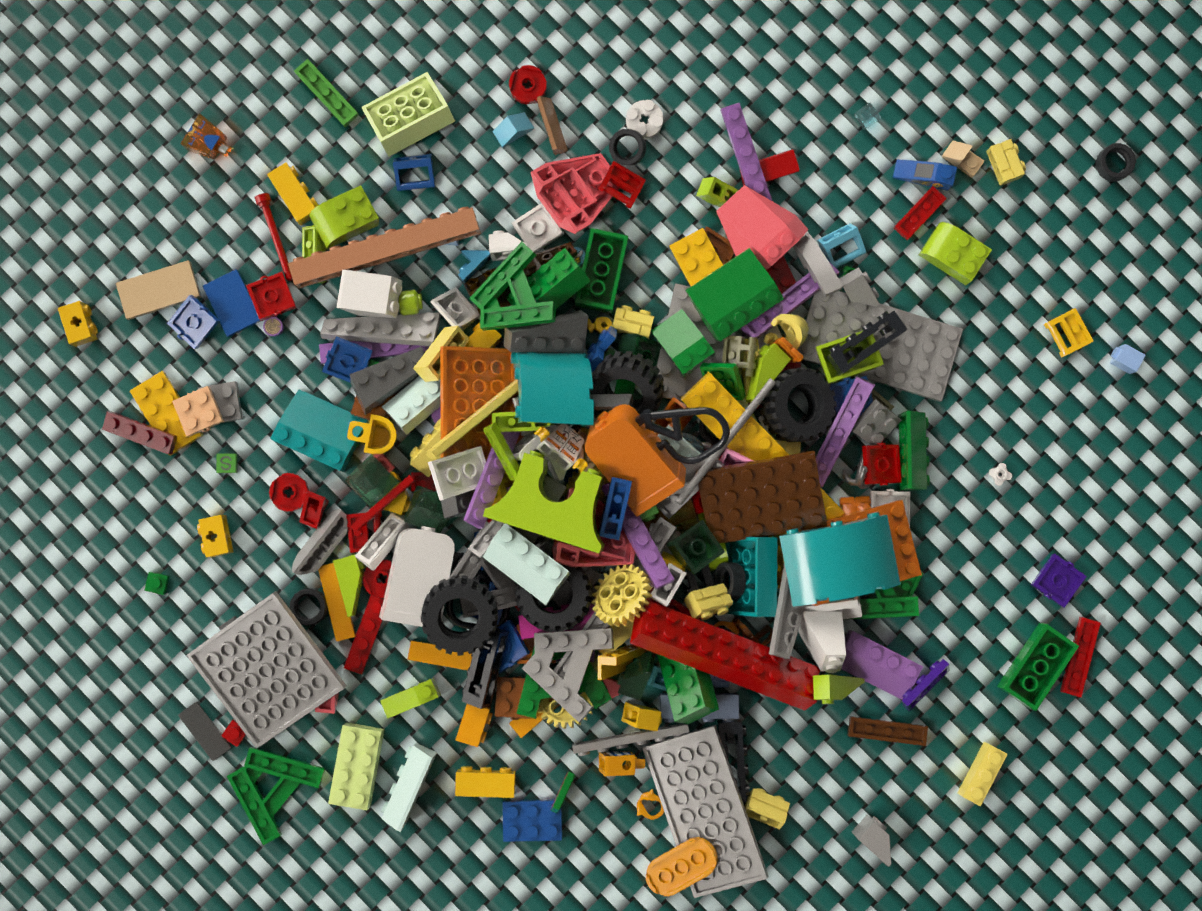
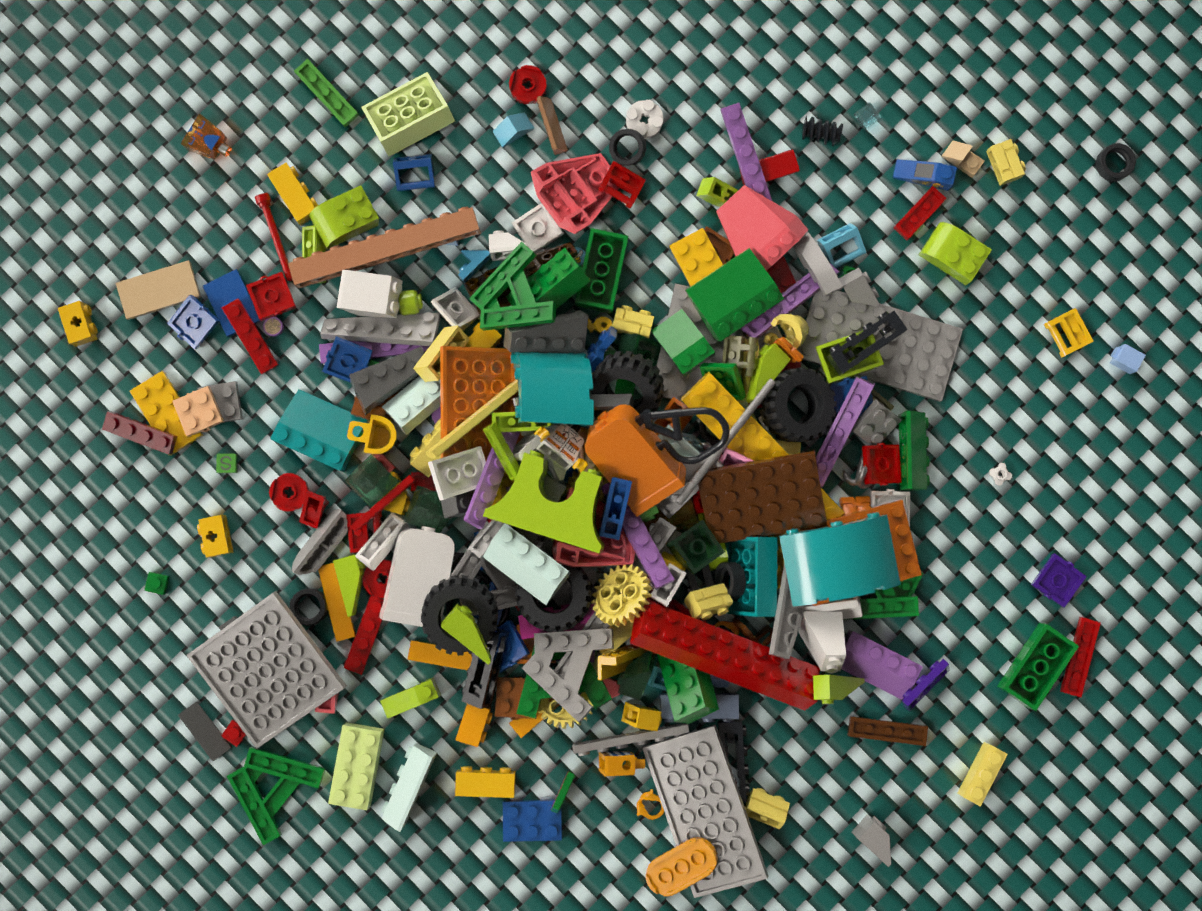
none -> red plate [222,298,279,374]
none -> lime slope [441,604,491,665]
none -> black piece [802,116,843,147]

